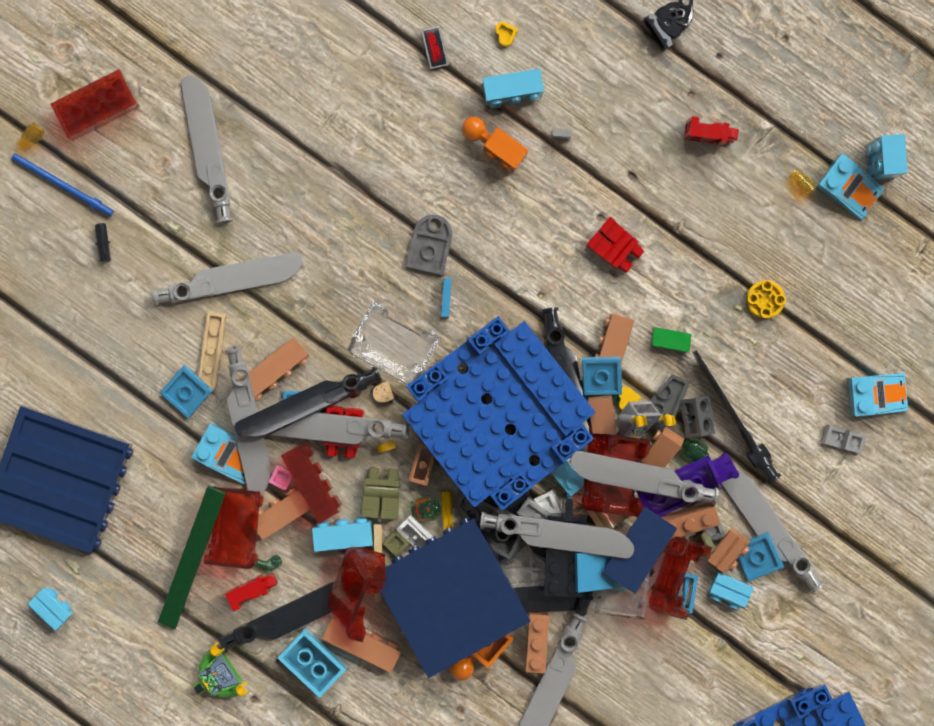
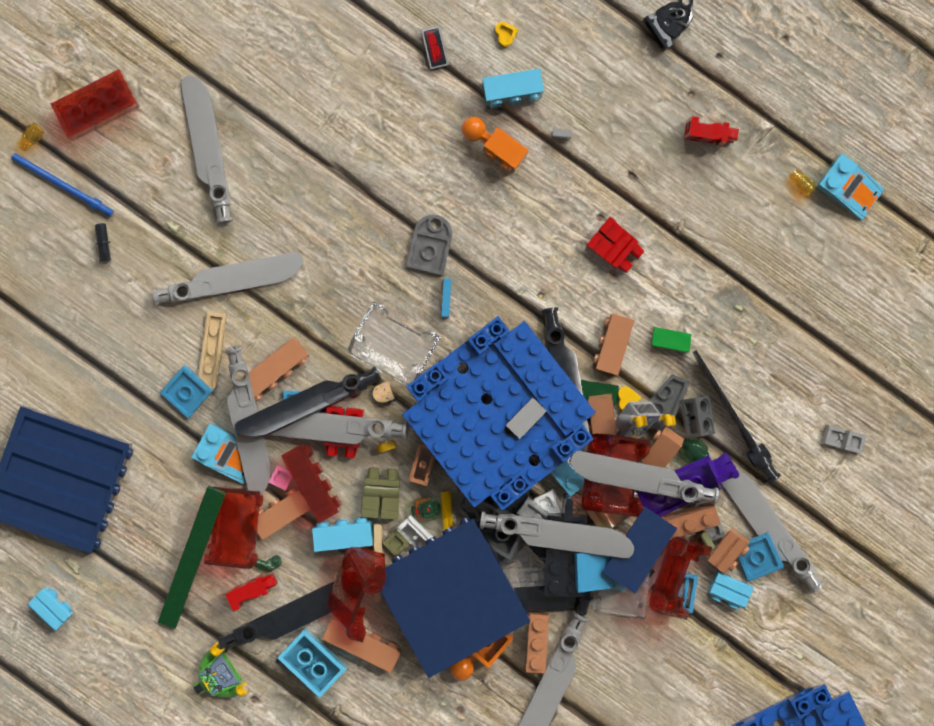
dark azure tile [582,357,622,395] -> none
yellow tile [746,280,786,319] -> none
medium azure slope [847,373,908,416] -> none
medium azure brick [866,134,908,180] -> none
none -> light grey tile [506,398,546,439]

